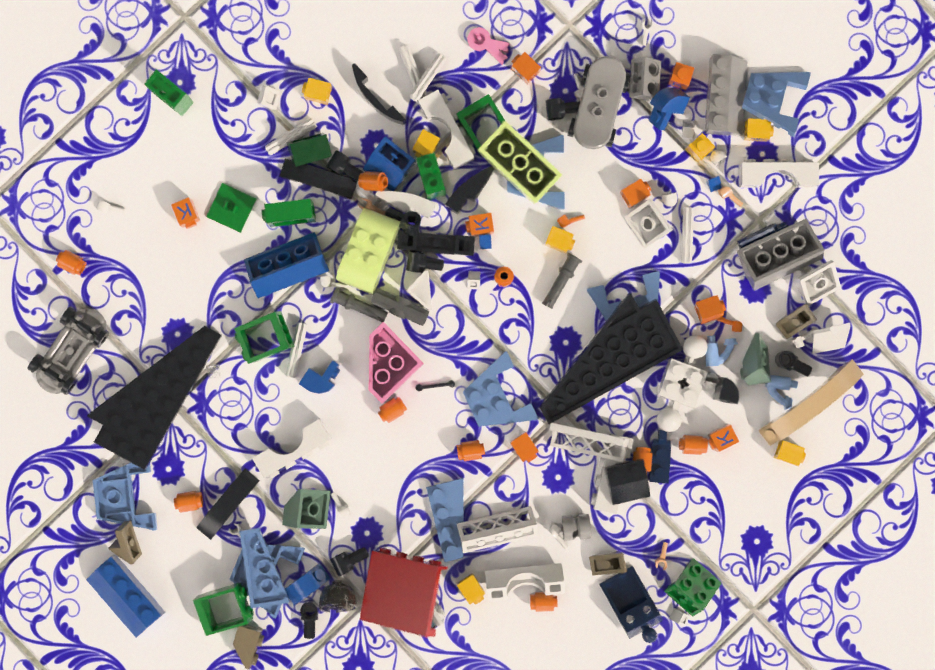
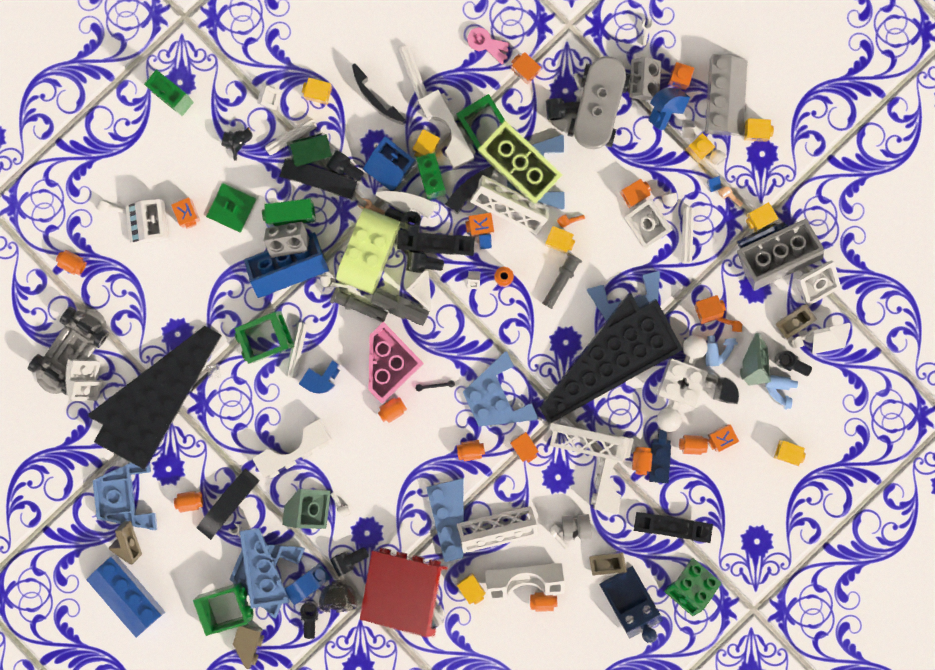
orange brick [358,171,388,192] -> none
white axle [409,53,446,102] -> none
black slope [604,459,651,505] -> none
light nougat hand [655,542,668,570] -> none
white piece [669,608,690,627] -> none
white arch [739,159,819,188] -> none
medium blue wing [742,72,811,137] -> none
tan arch [759,359,864,446] -> none
none -> white slope [66,359,102,401]
none -> white slope [126,199,169,244]
none -> black animal [221,127,253,161]
none -> light grey brick [264,222,310,258]
none -> white fence [470,175,549,235]
none -> black slope [633,512,713,543]
none -> yellow brick [746,202,778,232]

